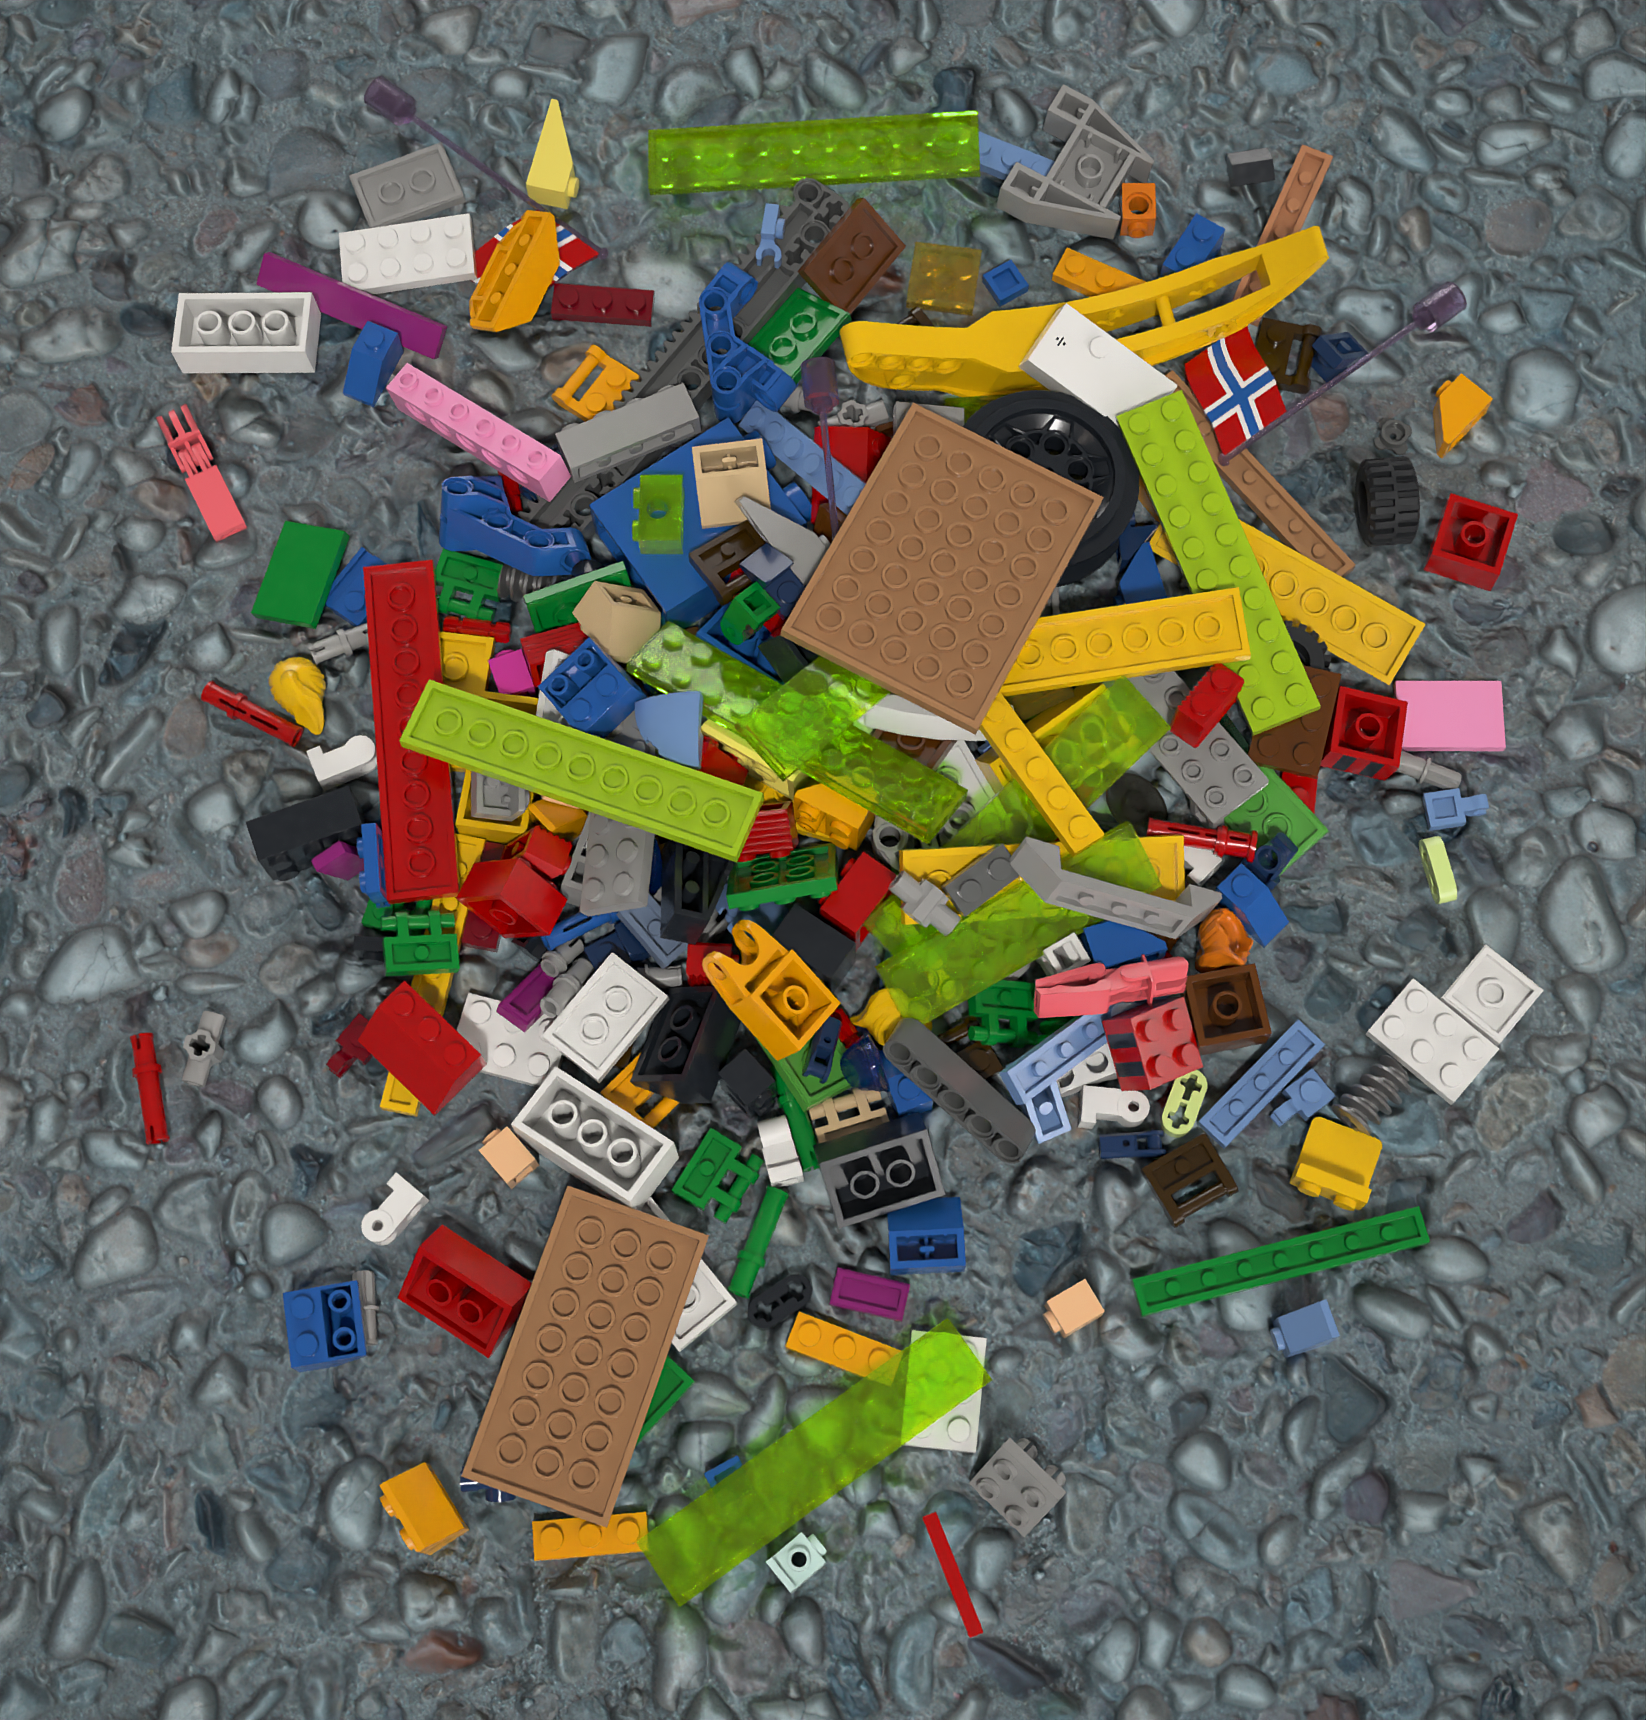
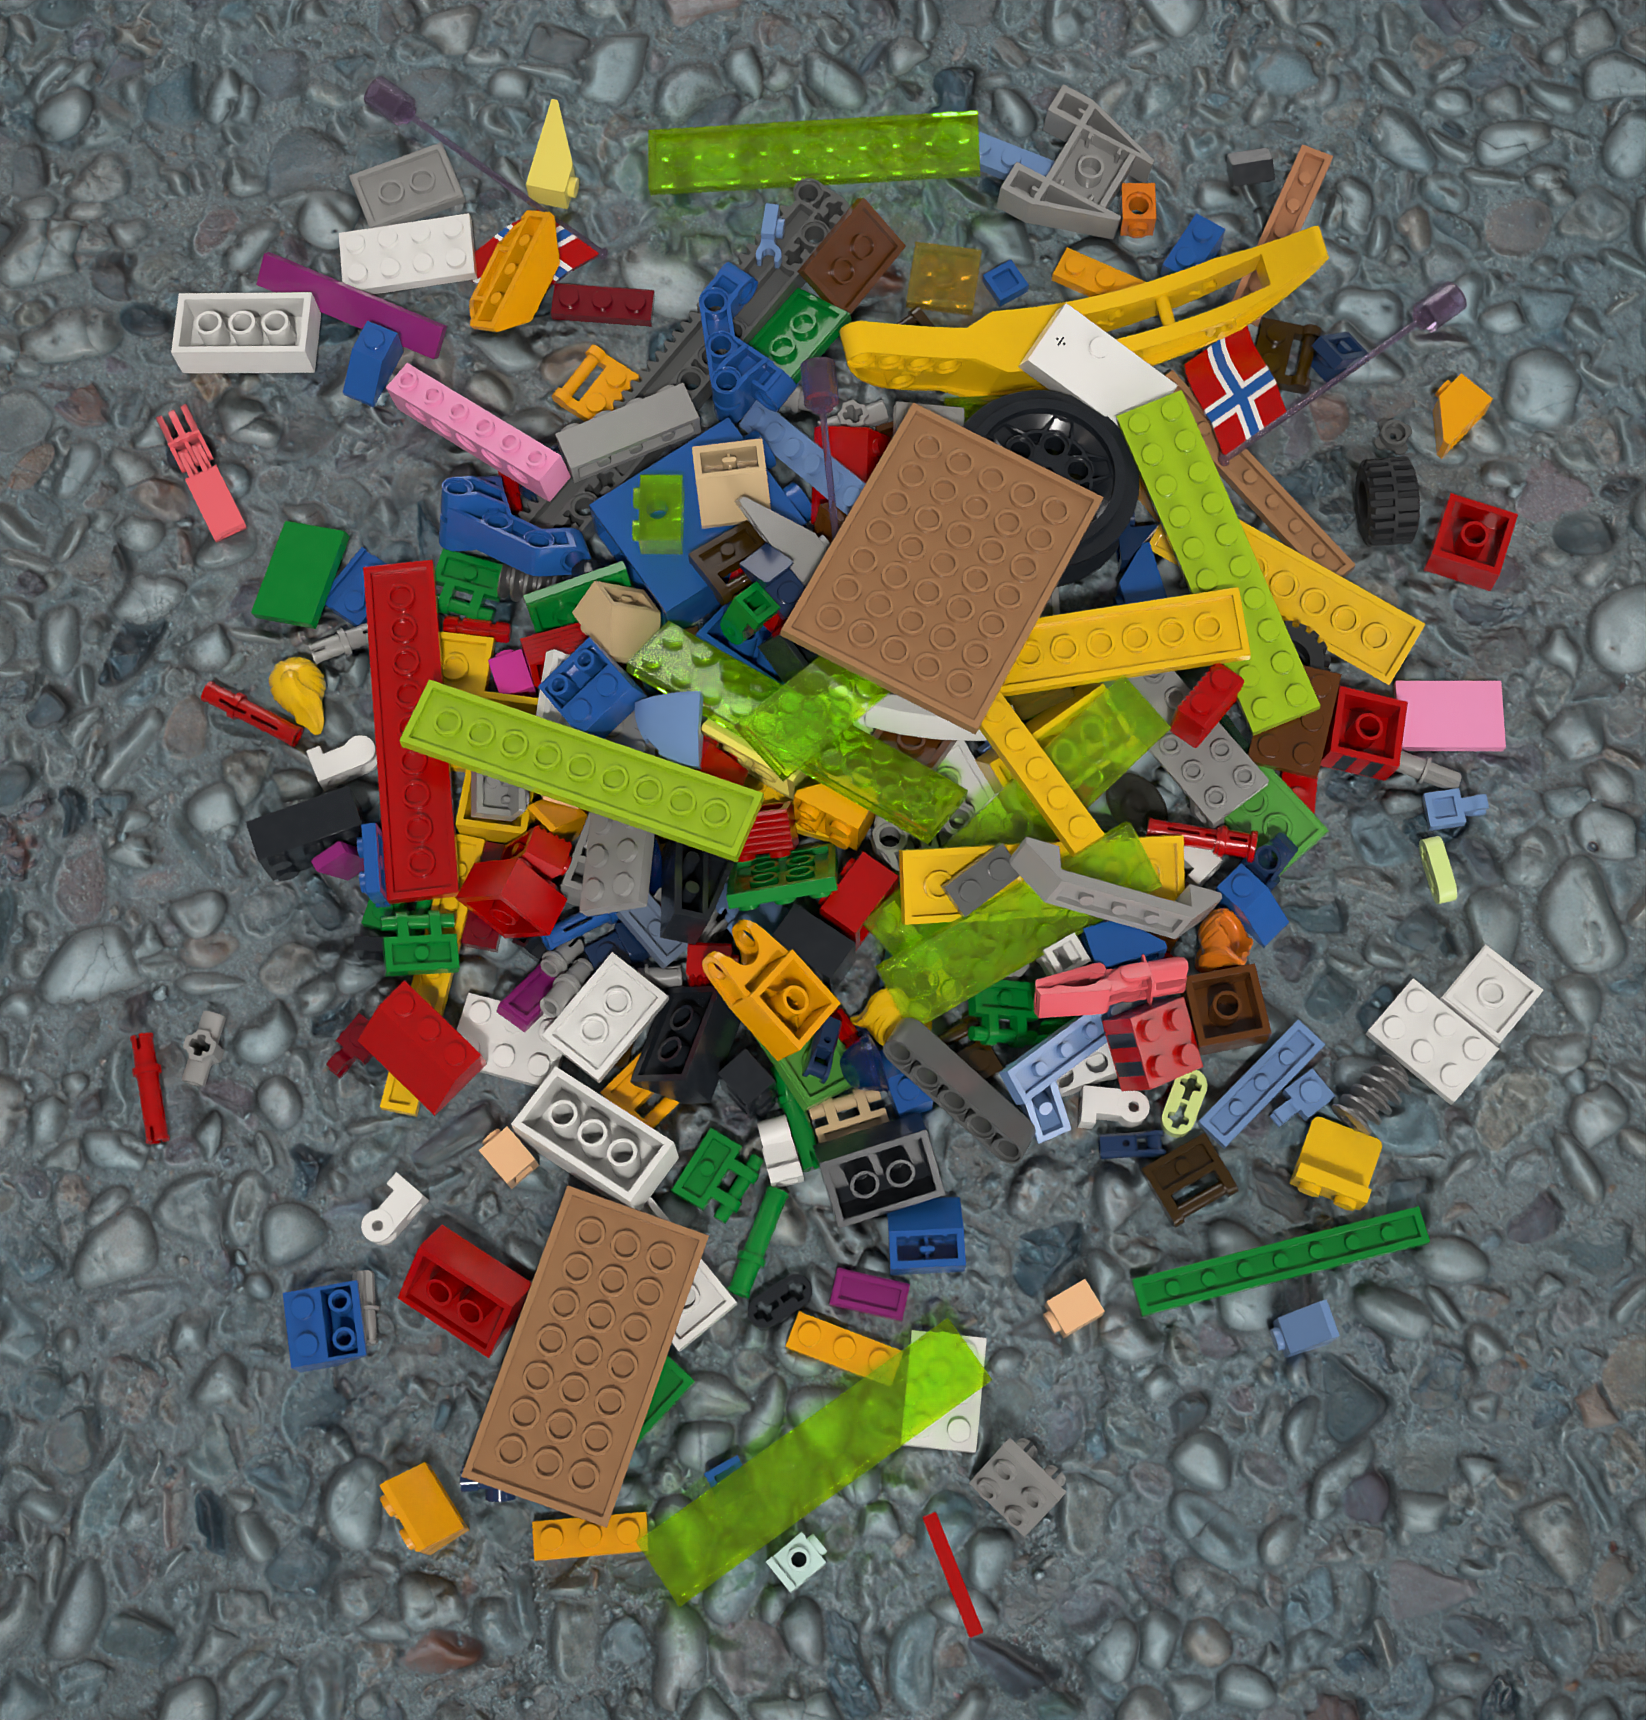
light grey axle [888,870,960,936] -> none

